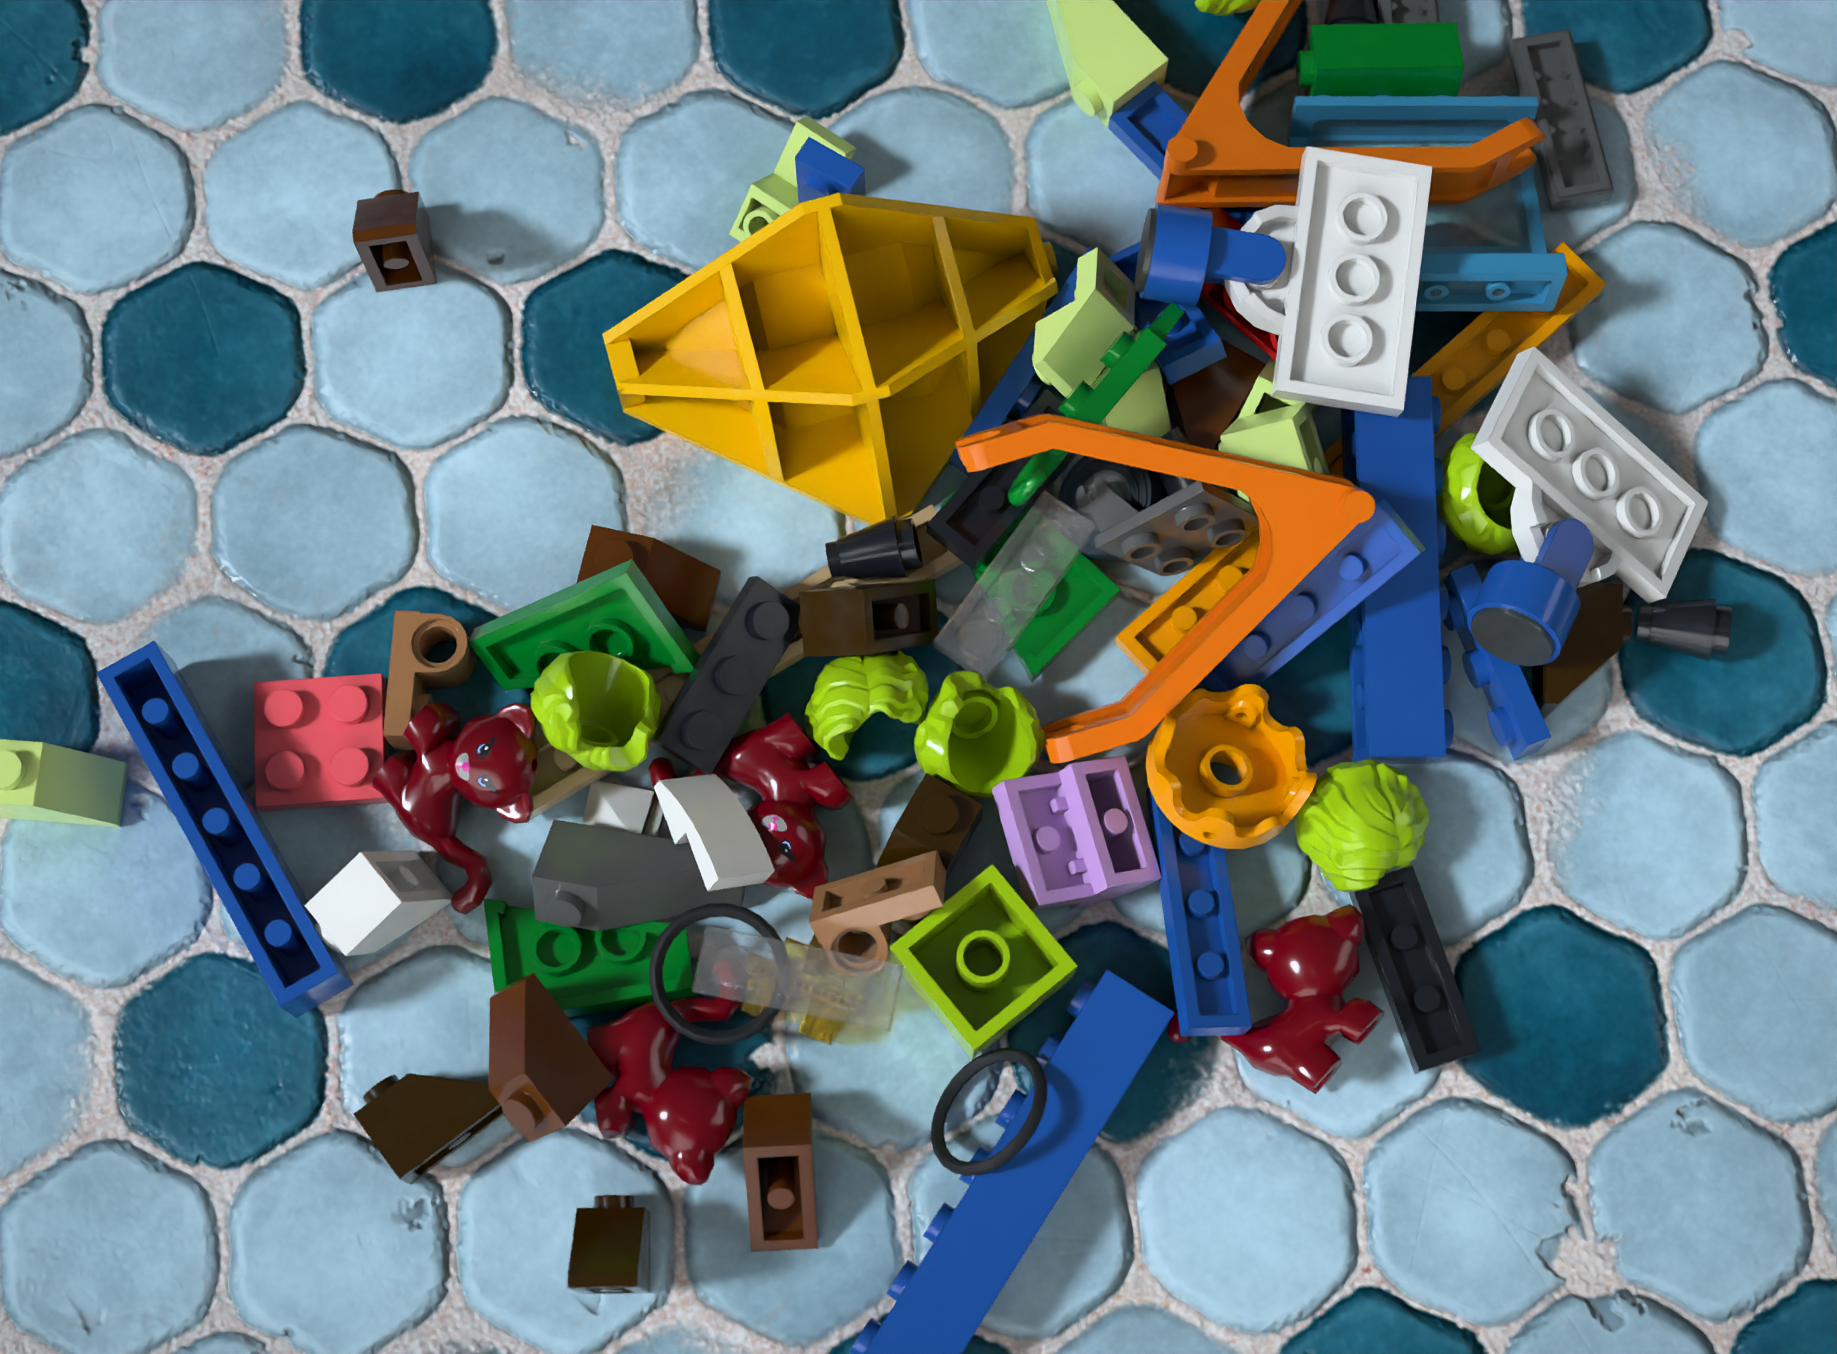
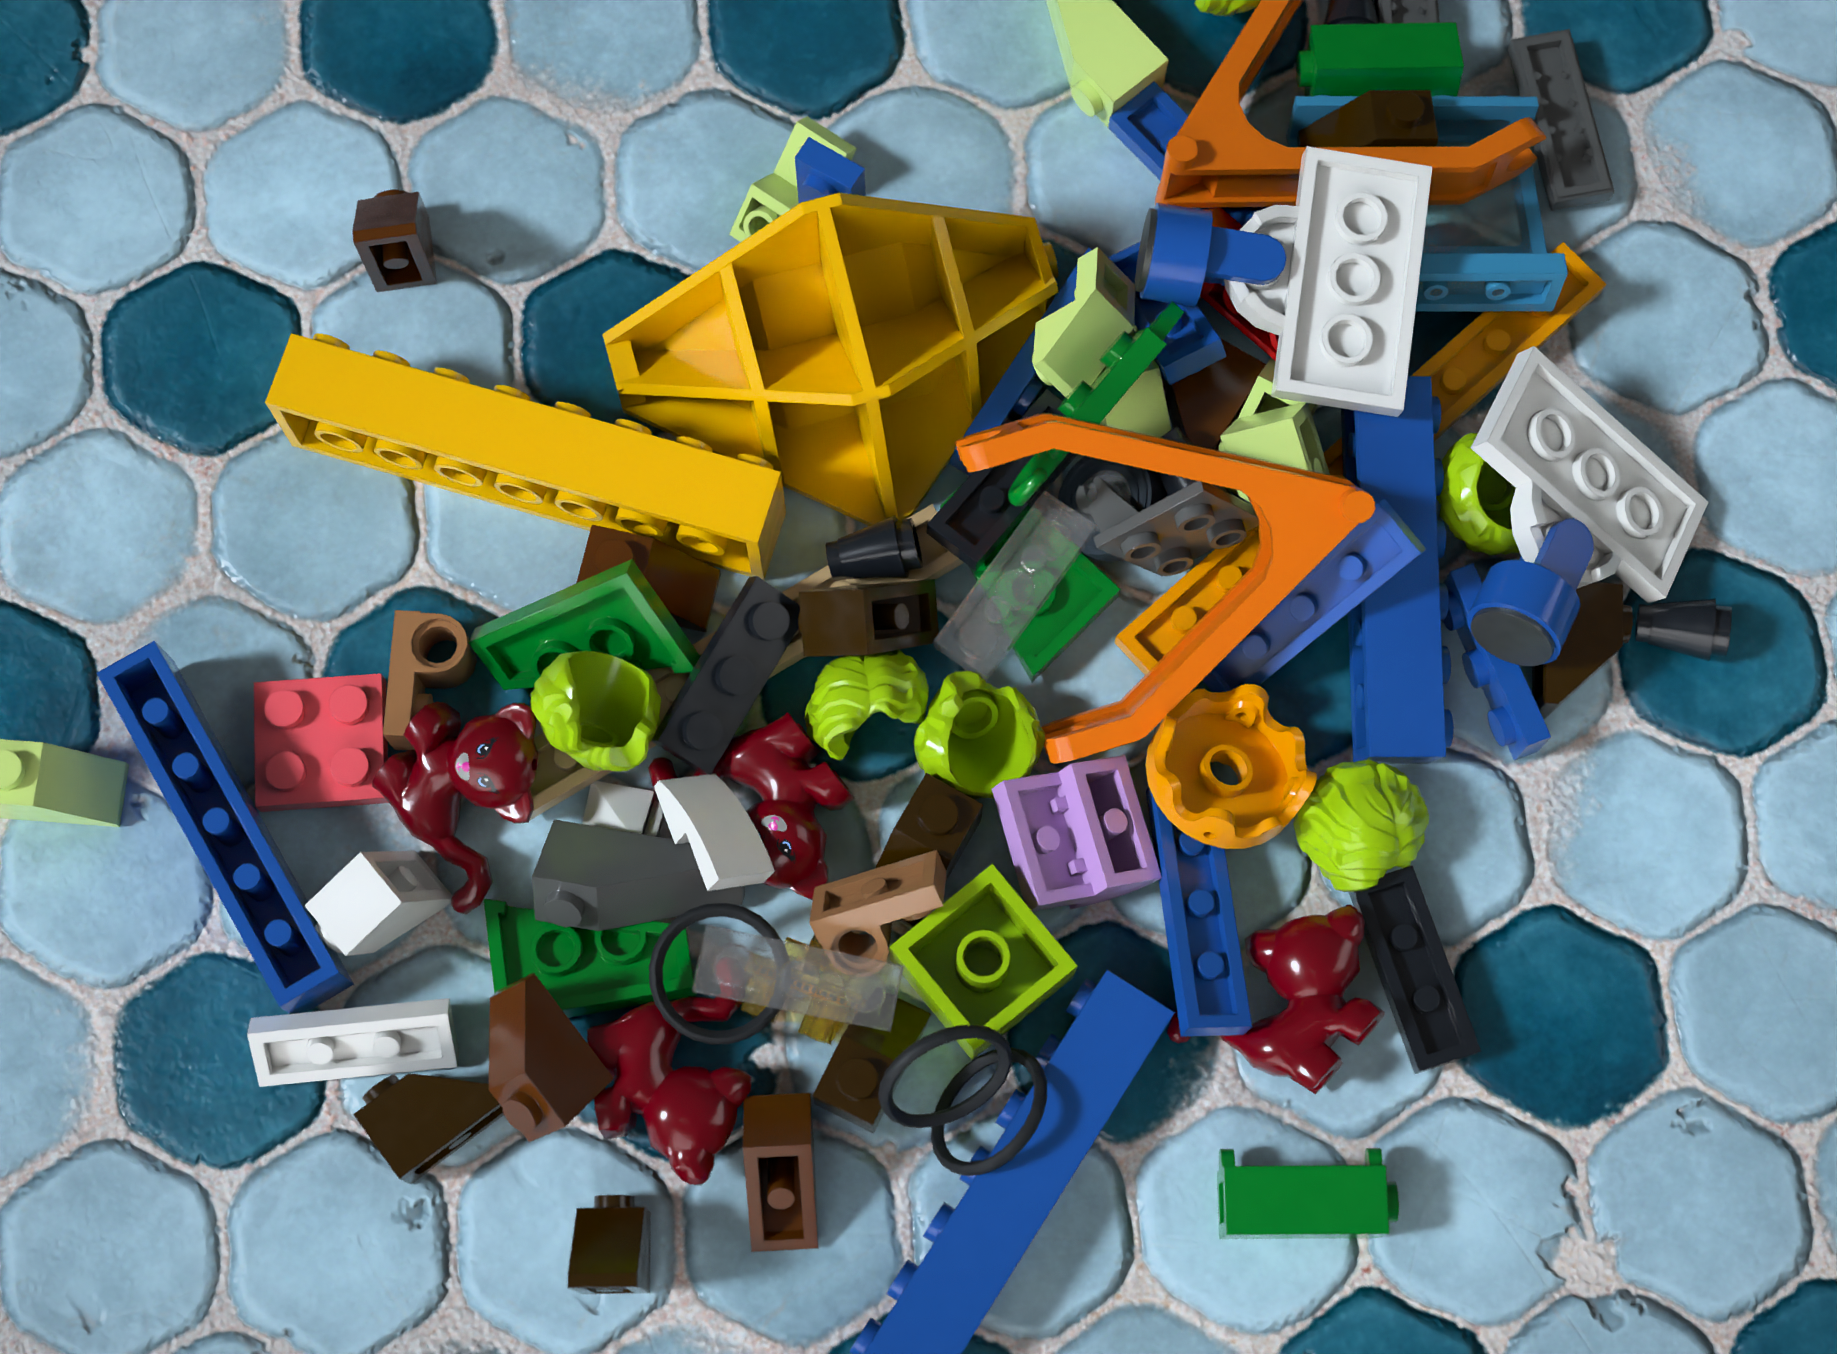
none -> white plate [247,998,459,1087]
none -> yellow brick [265,333,786,580]
none -> dark brown slope [812,986,932,1133]
none -> black tyre [878,1024,1013,1128]
none -> green brick [1217,1148,1399,1239]
none -> dark brown slope [1297,90,1438,147]

